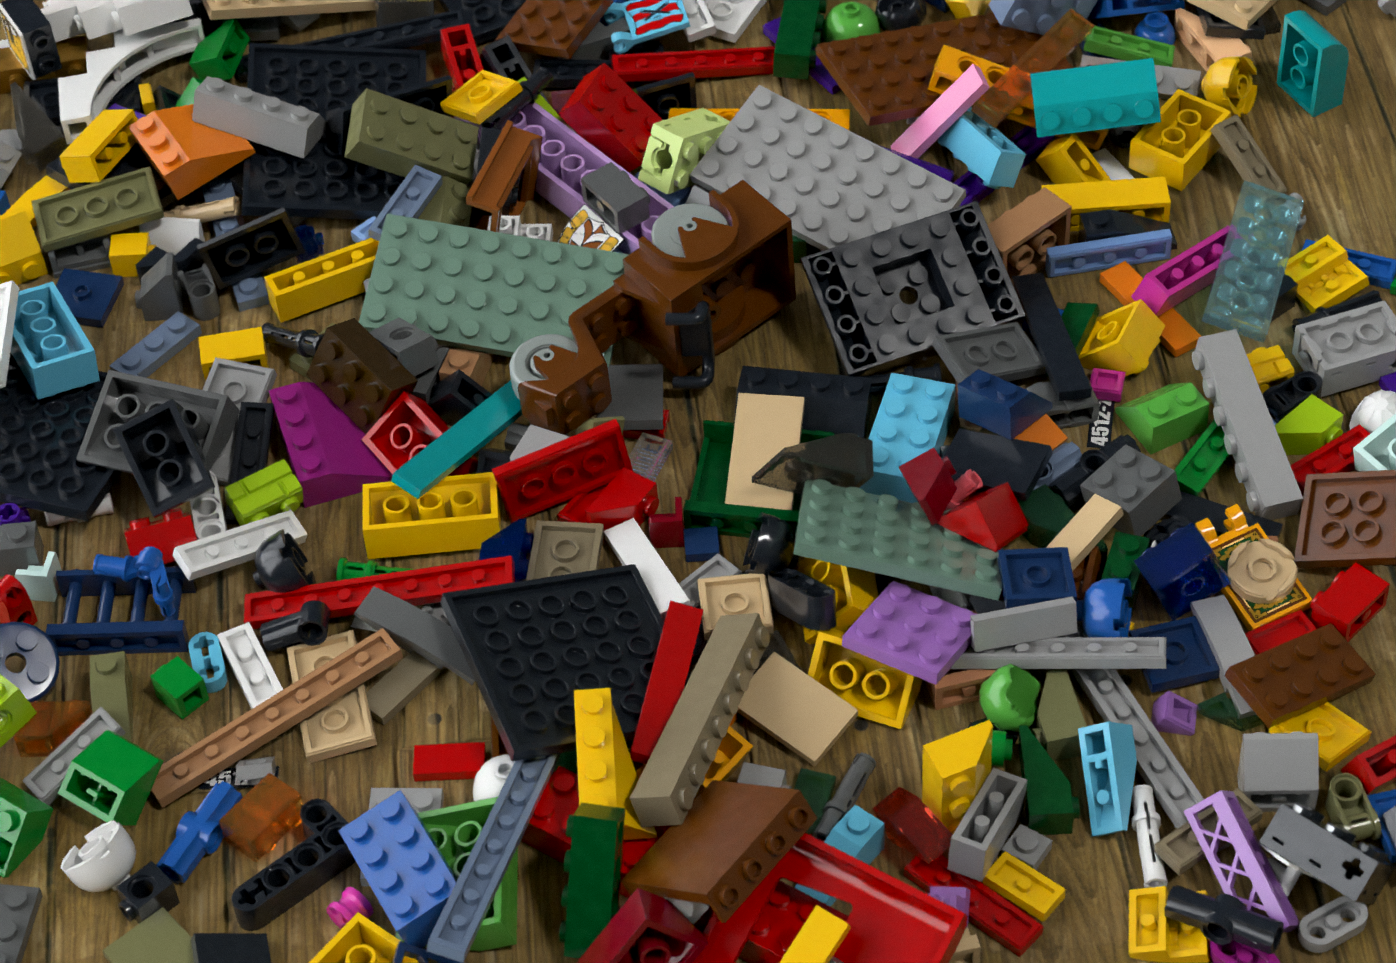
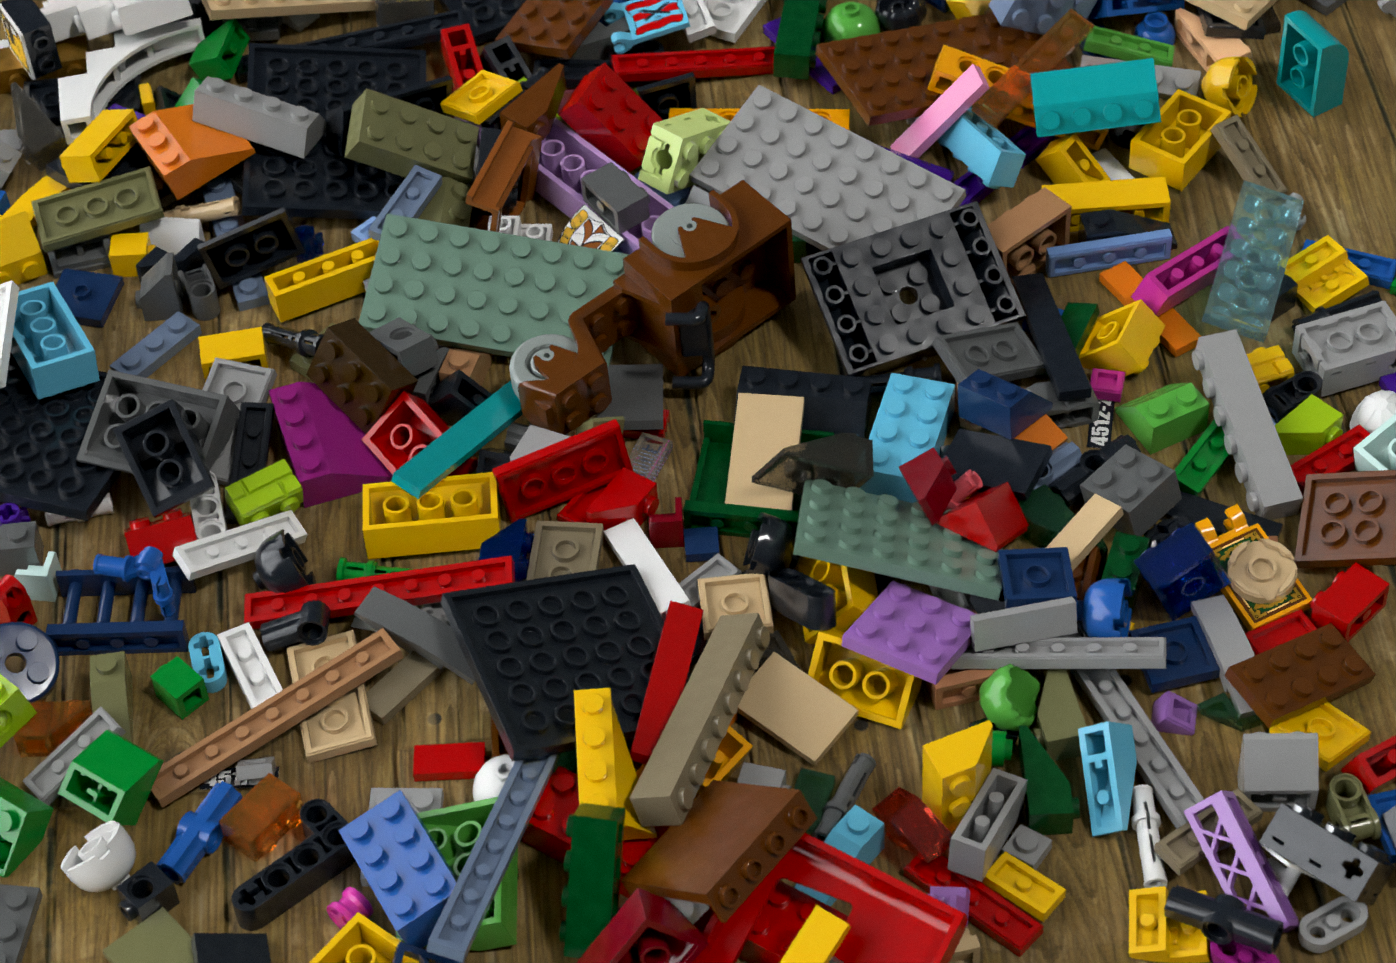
none -> reddish brown slope [499,63,566,141]

